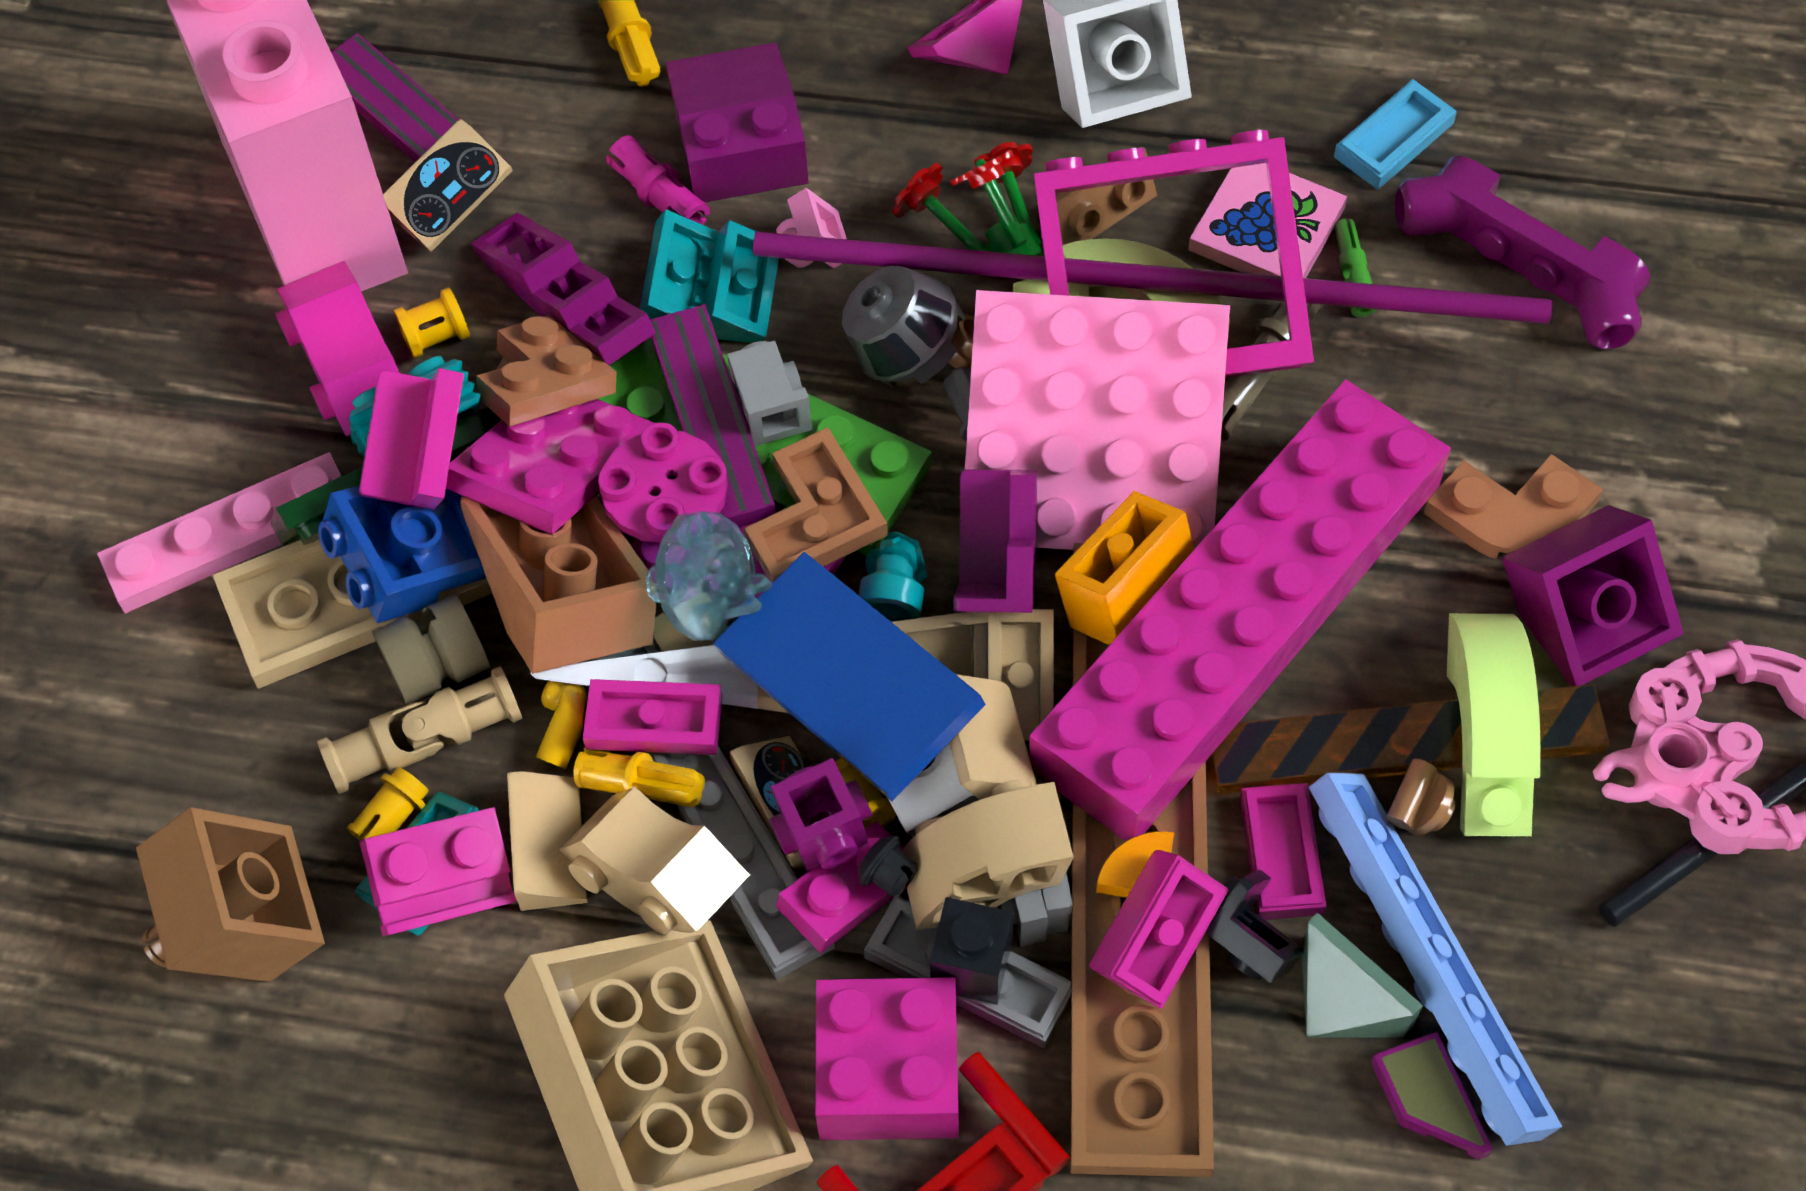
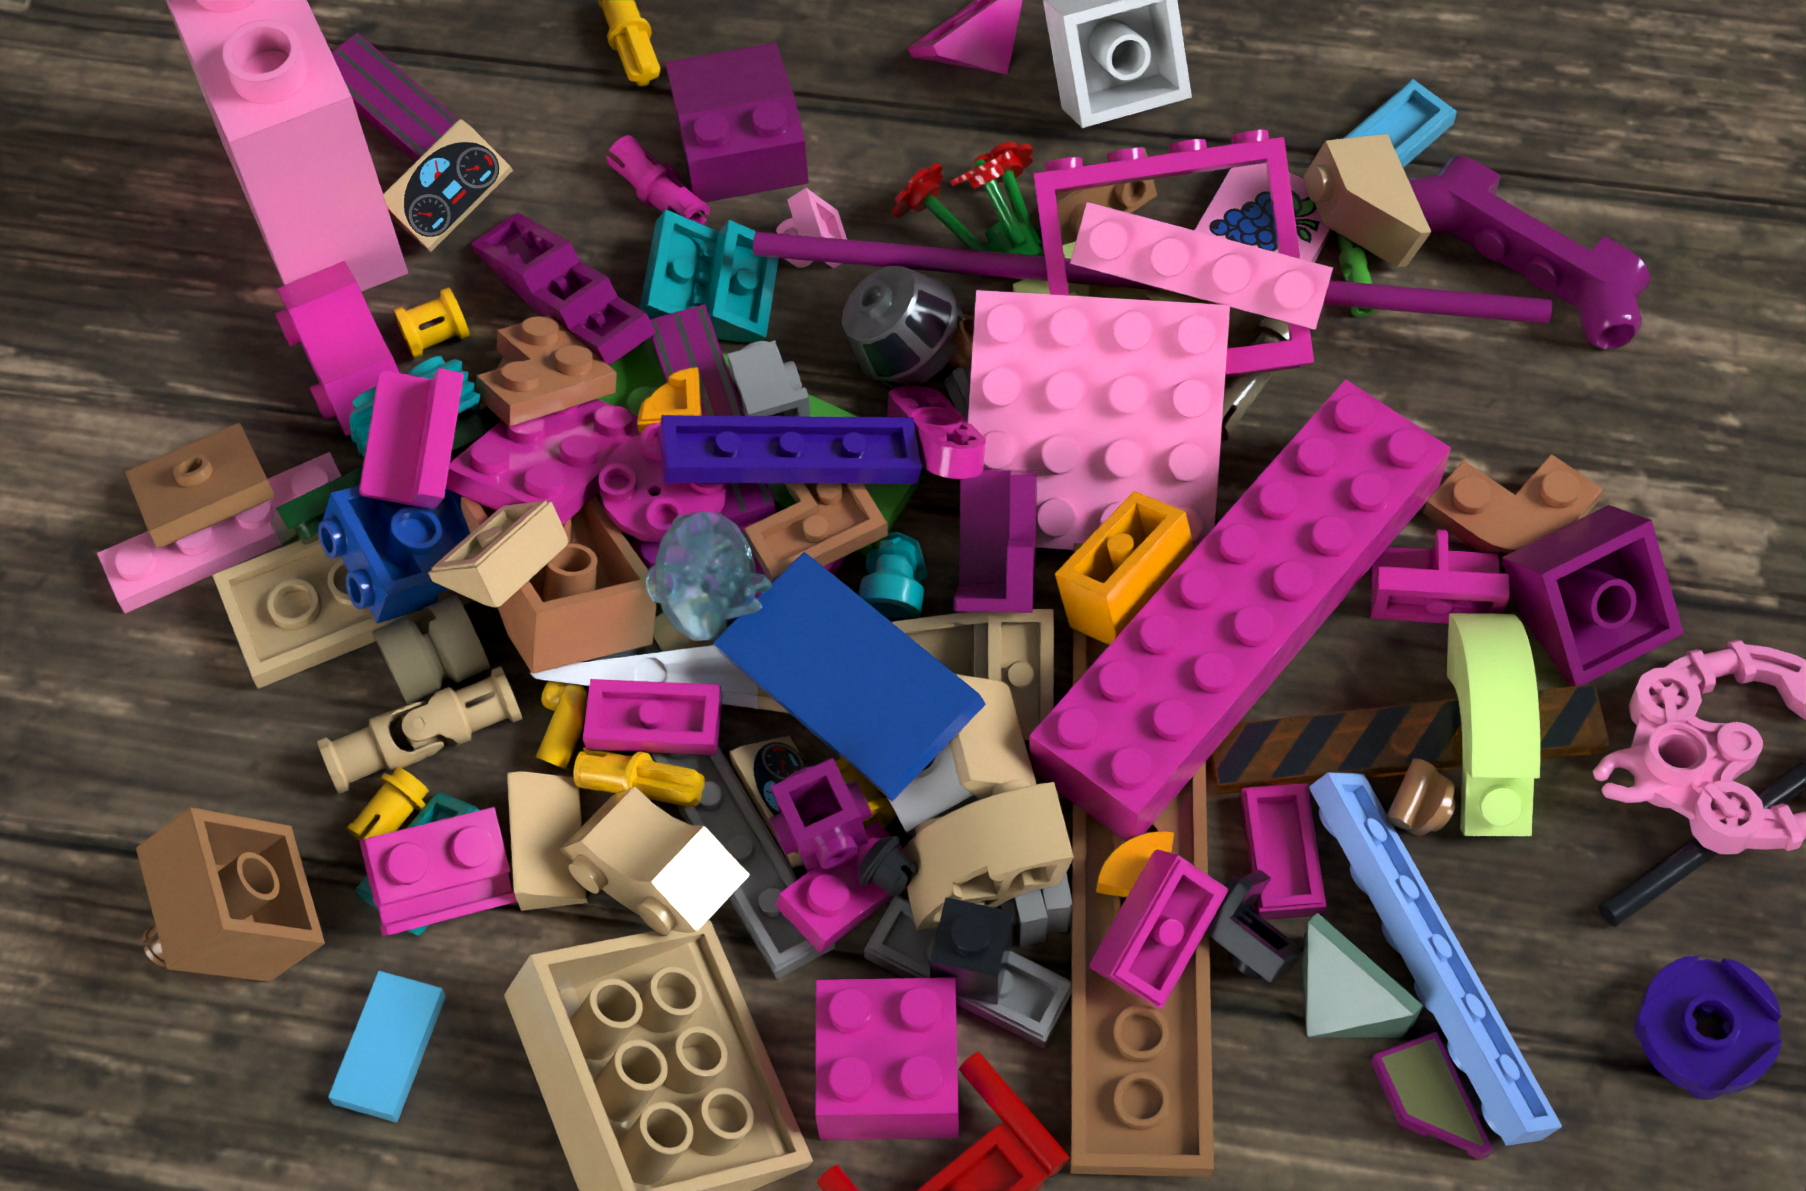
none -> medium nougat plate [125,422,275,548]
none -> medium azure tile [328,971,446,1123]
none -> tan slope [428,500,568,607]
none -> light orange tile [637,367,702,434]
none -> dark purple plate [659,415,922,484]
none -> dark pink beam [887,386,986,479]
none -> bright pink plate [1070,202,1333,330]
none -> tan slope [1303,134,1431,267]
none -> dark pink panel [1370,530,1509,624]
none -> dark purple plate [1634,955,1782,1100]

